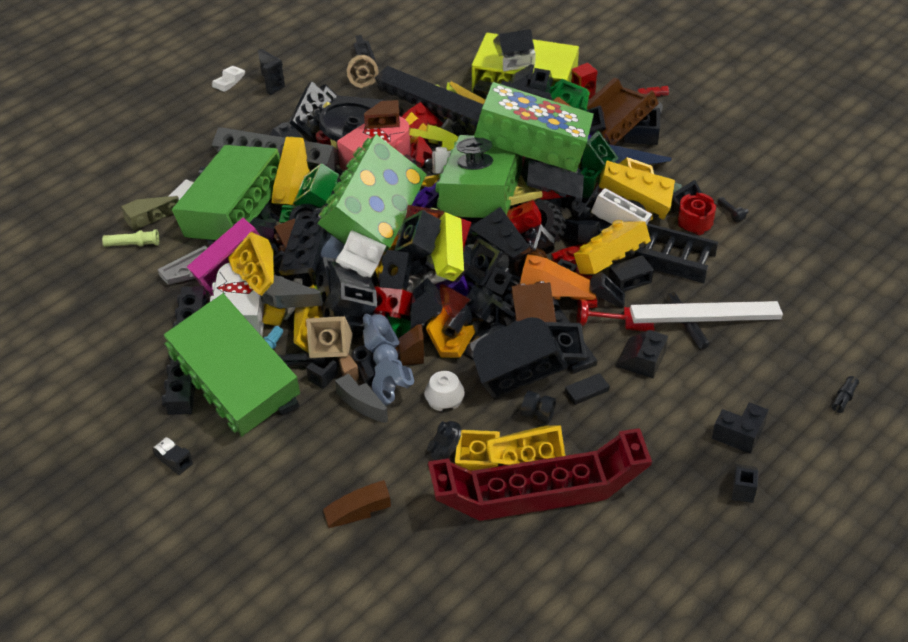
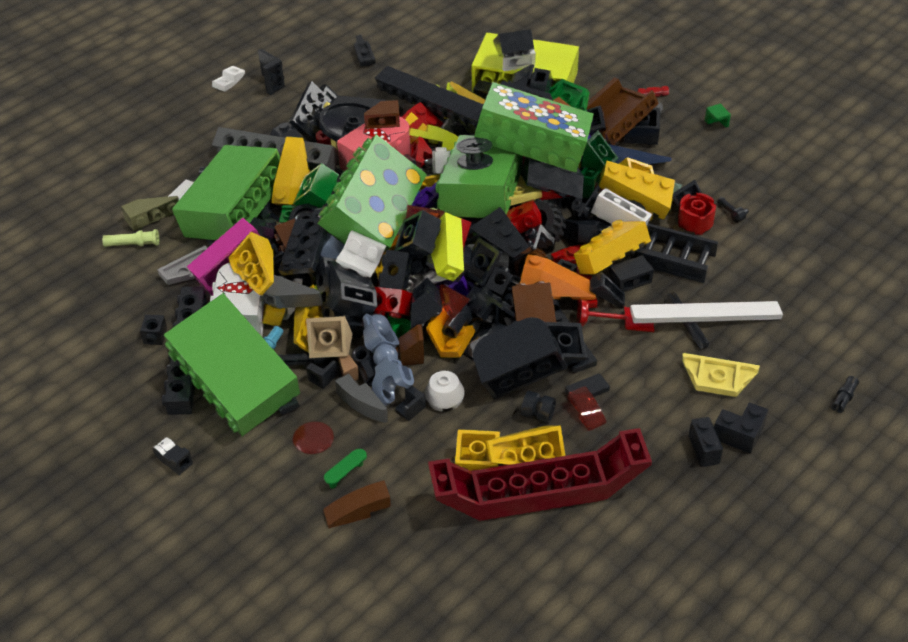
tan cylinder [347,55,379,88] -> none
black piece [427,421,461,461] -> none
red brick [571,63,597,100] -> none
black slope [616,330,668,378] -> none
black slope [732,464,758,503] -> none
none -> black brick [140,314,167,345]
none -> clear red piece [293,421,334,454]
none -> green piece [324,449,367,489]
none -> black panel [395,385,426,421]
none -> clear red slope [568,386,606,431]
none -> light yellow wing [682,353,760,397]
none -> black brick [688,417,723,467]
none -> green panel [704,103,731,128]

